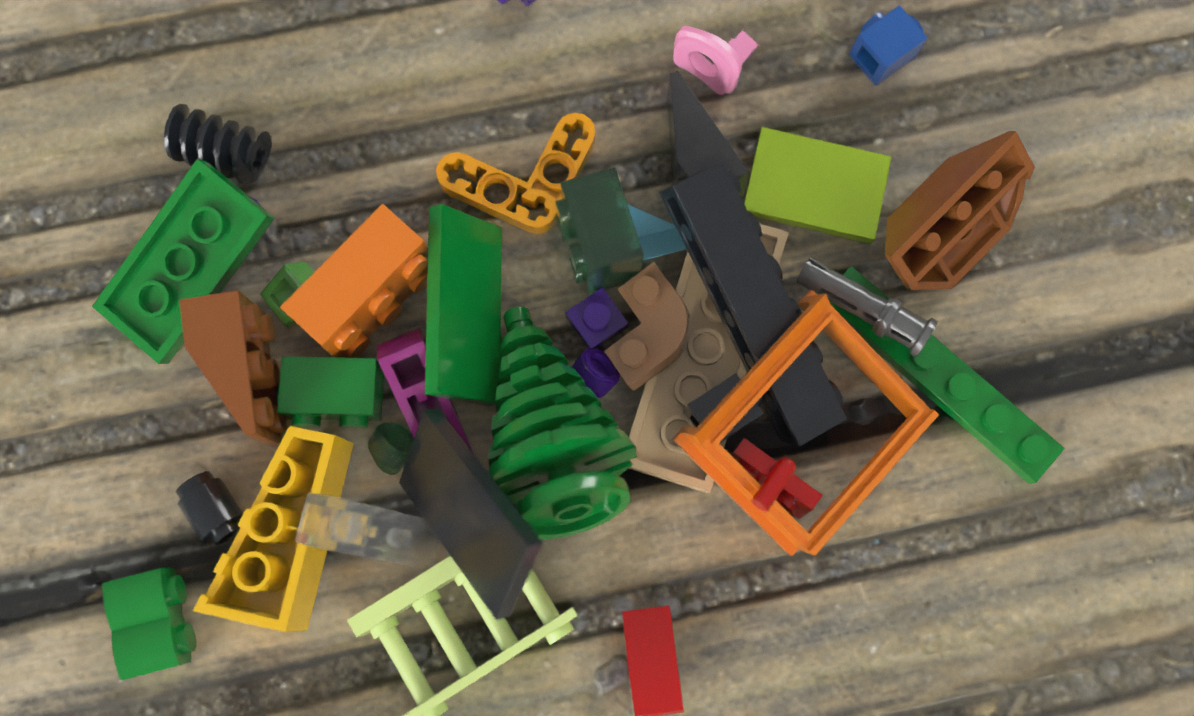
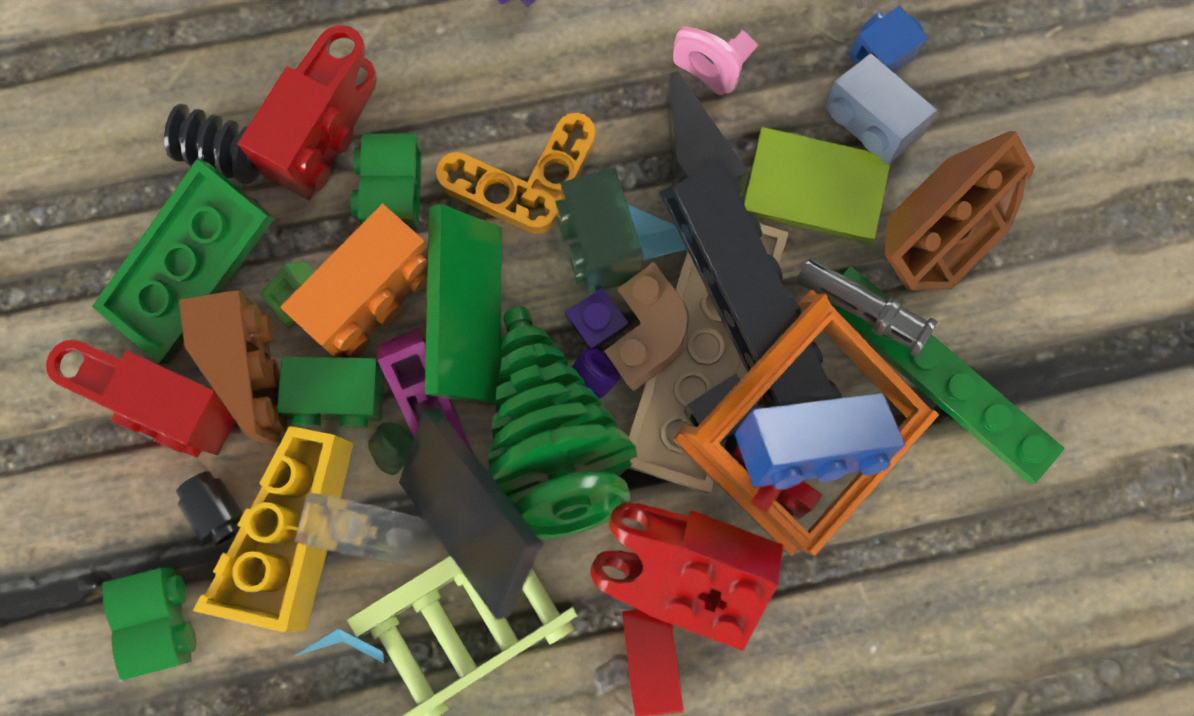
none -> red brick [46,339,236,458]
none -> red brick [238,25,377,201]
none -> medium azure sticker [295,628,384,663]
none -> green brick [351,134,422,230]
none -> red brick [590,502,784,651]
none -> brick [735,393,905,489]
none -> brick [824,53,937,165]

